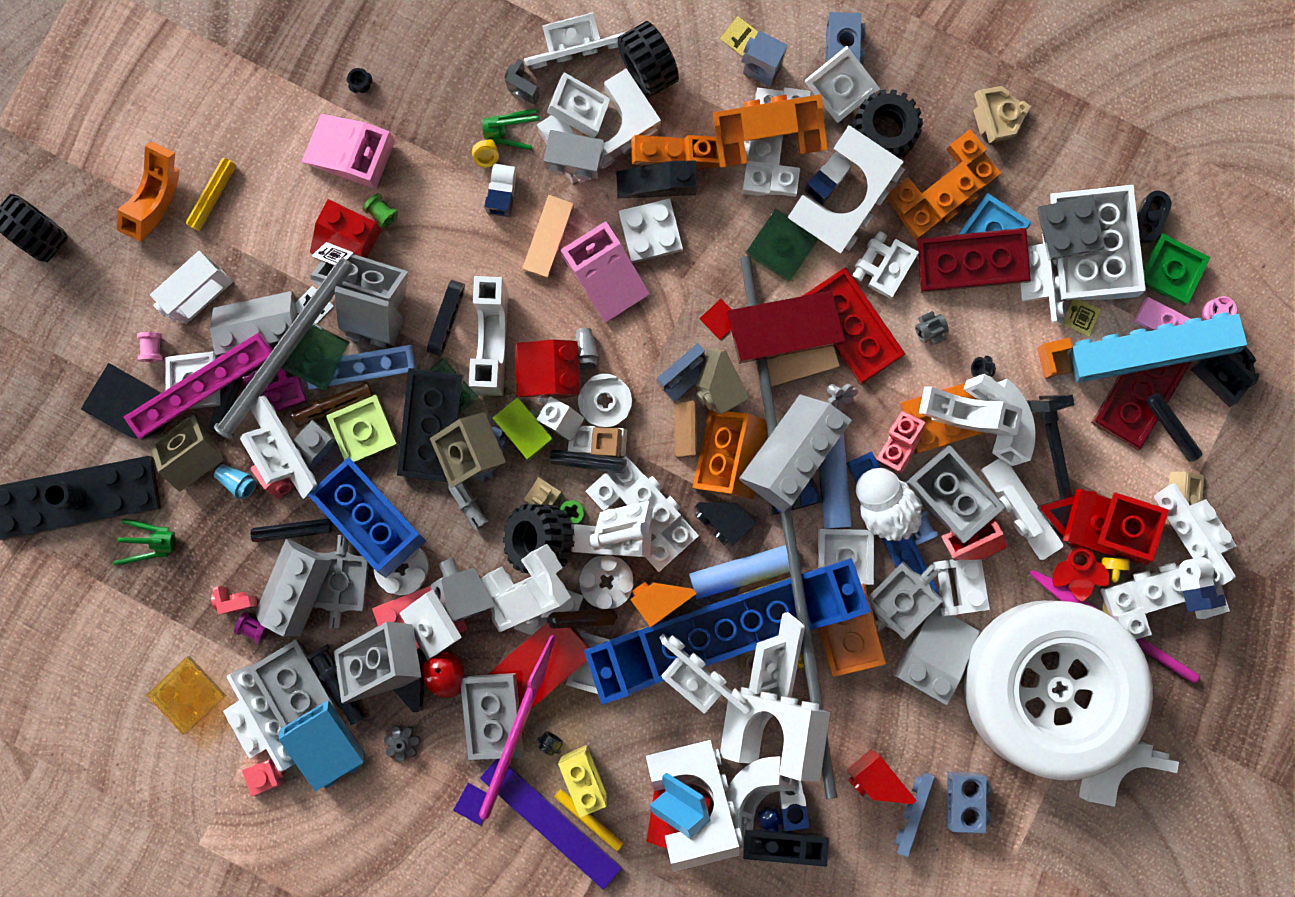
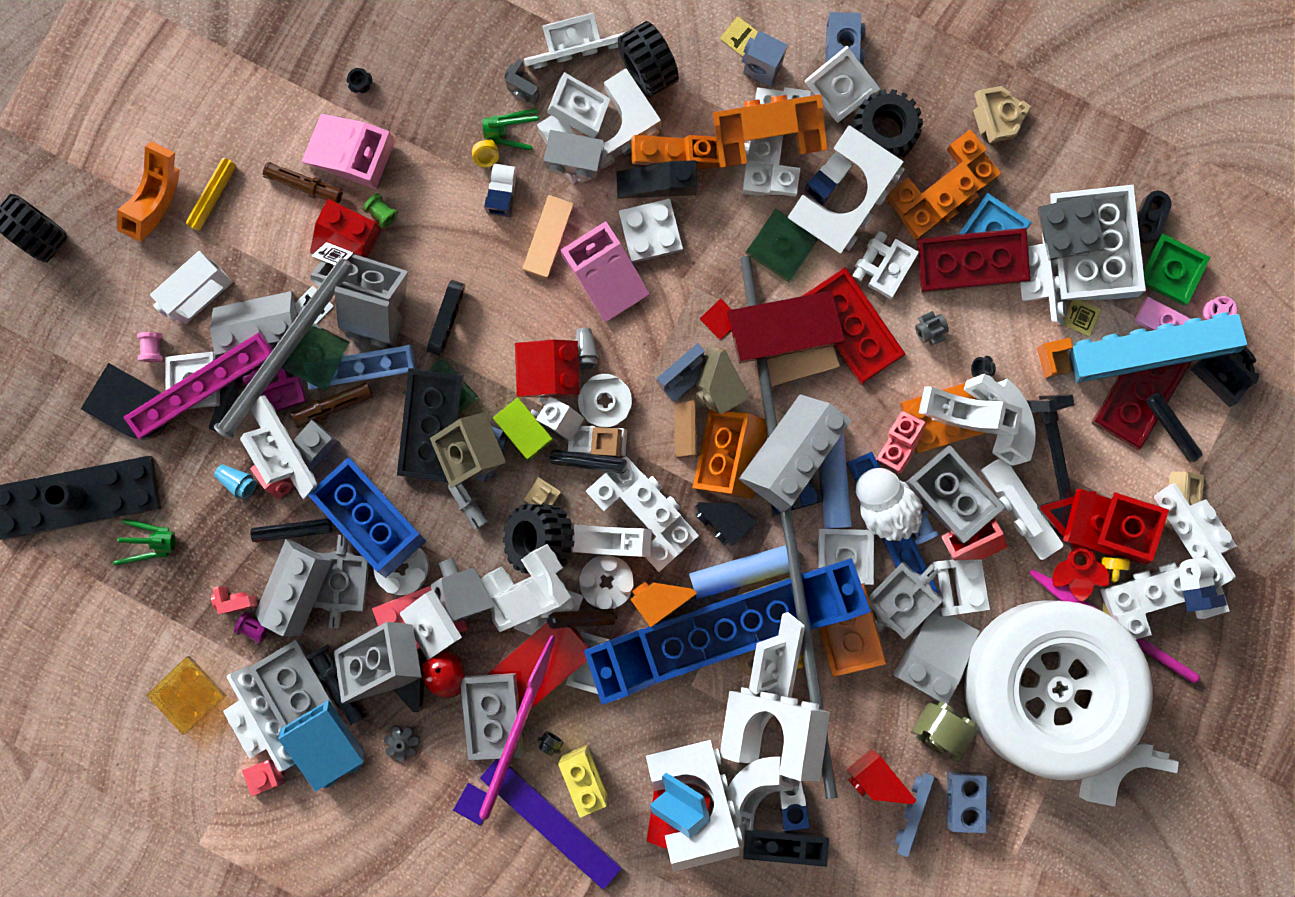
dark tan slope [150,413,224,492] -> none
yellowish green plate [326,395,398,463] -> none
white arch [469,276,509,396] -> none
yellow bar [554,789,623,852] -> none
bright green bush [560,500,585,524] -> none
white plate [590,501,654,550] -> none
white bracket [659,633,750,714] -> none
clear blue plate [758,806,782,831] -> none
light grey plant [826,384,858,413] -> none
none -> reddish brown pin [263,162,343,204]
none -> olive brick [911,701,978,762]

